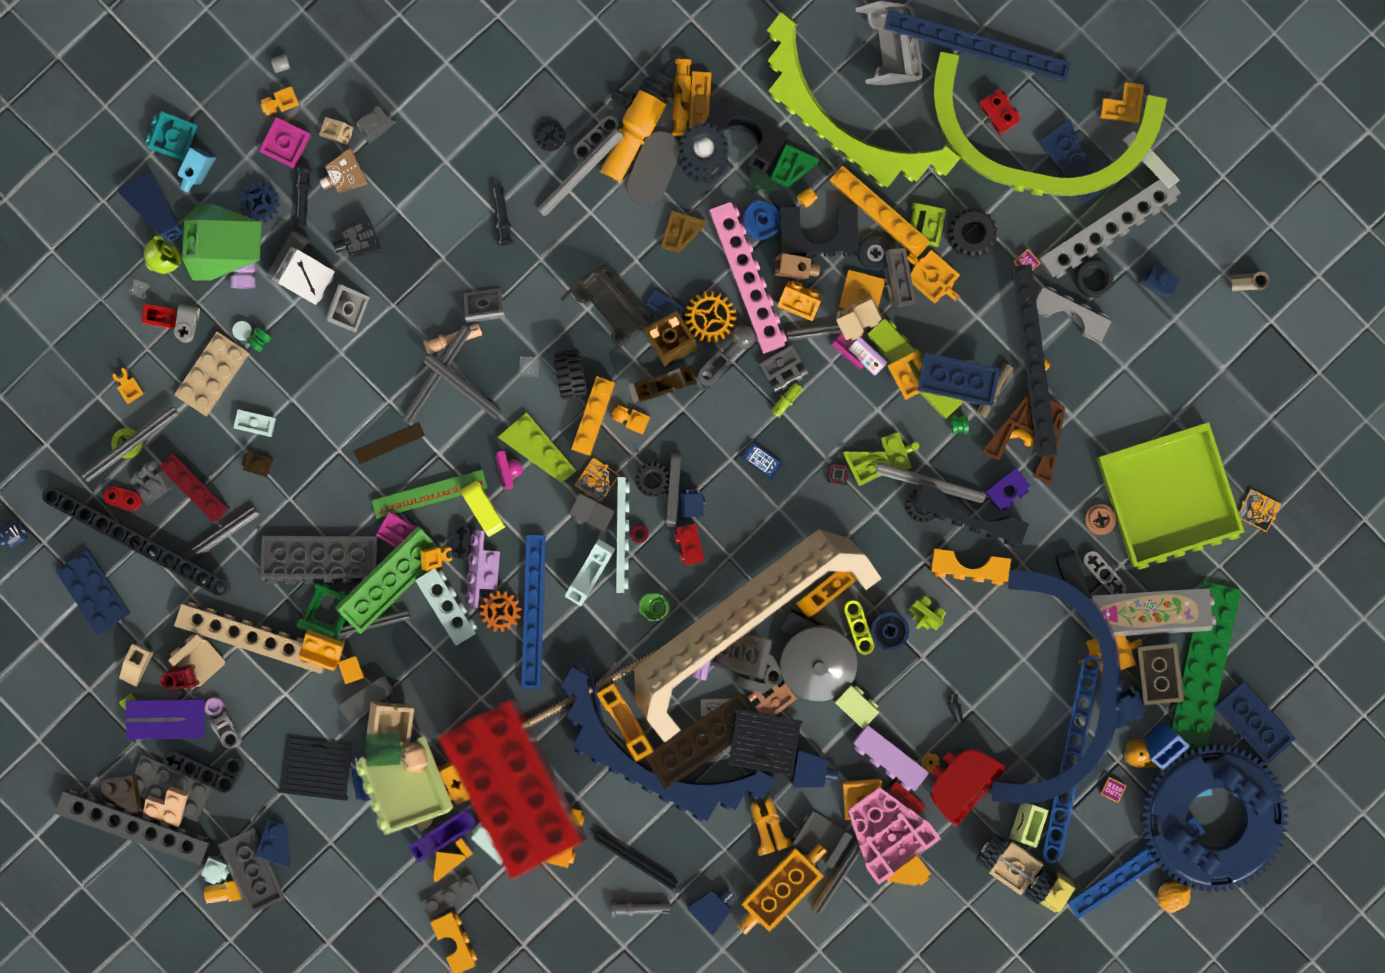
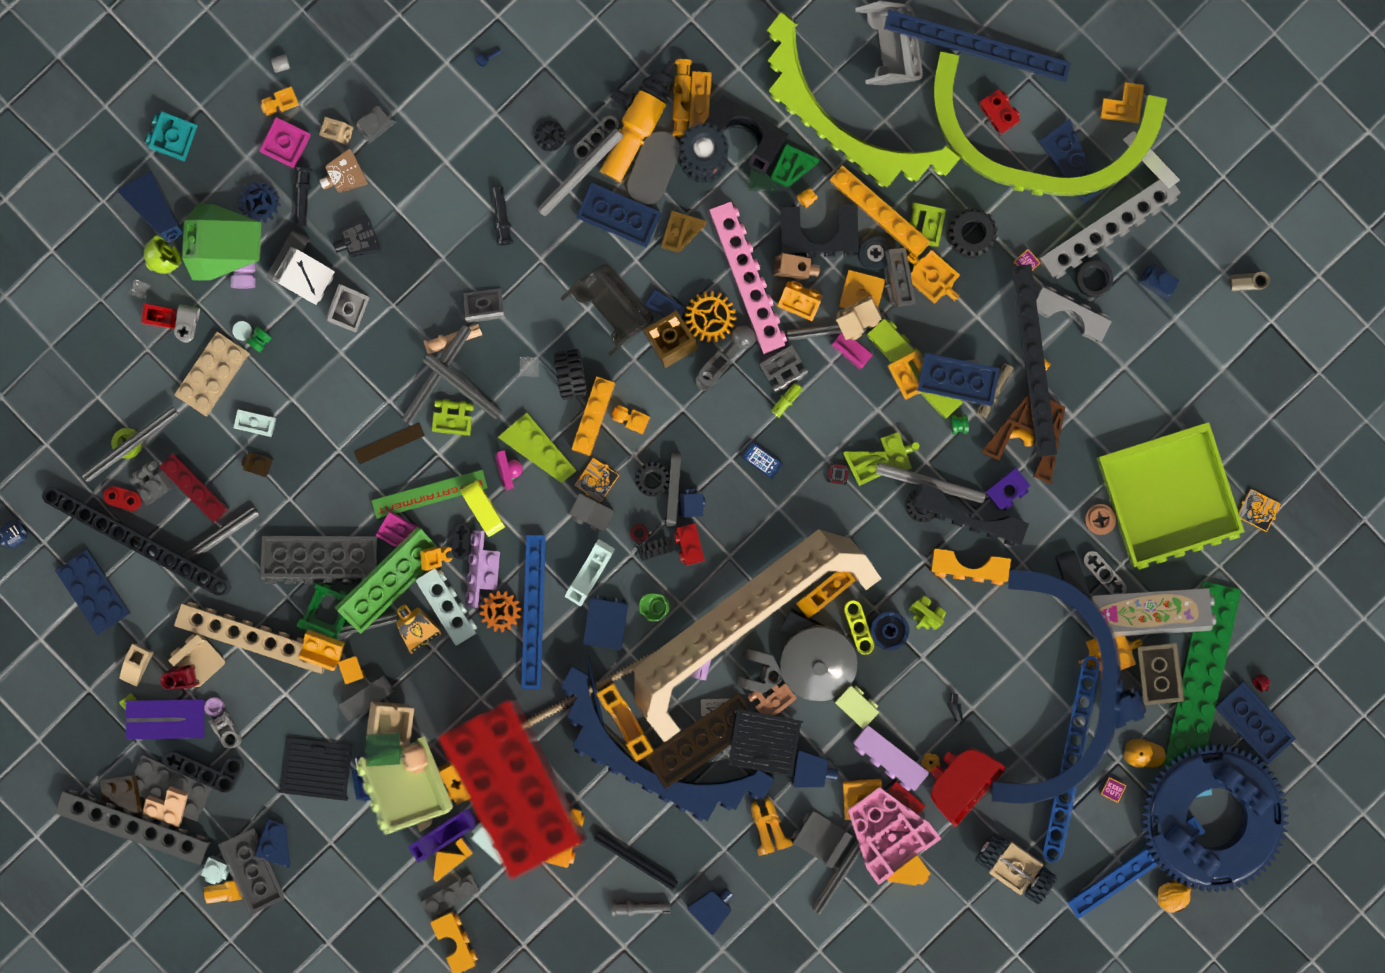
light orange plate [113,368,145,404] -> none
medium azure torso [178,148,216,193] -> none
light aqua plate [616,477,630,593] -> none
dark brown arch [628,365,697,403] -> none
dark grey plate [710,634,772,679] -> none
light orange brick [737,843,827,935] -> none
blue plate [742,201,781,240] -> none
slope [848,337,887,375] -> none
yellowish green brick [1009,803,1048,848] -> none
light yellow torso [1041,871,1075,912] -> none
blue torso [1145,723,1190,770] -> none
none -> torso [396,605,441,654]
none -> lime plate [432,399,474,436]
none -> dark blue hand [476,48,502,67]
none -> dark blue plate [576,183,662,248]
none -> dark blue brick [583,595,629,650]
none -> black tyre [637,536,674,561]
none -> dark red plate [1253,674,1270,692]

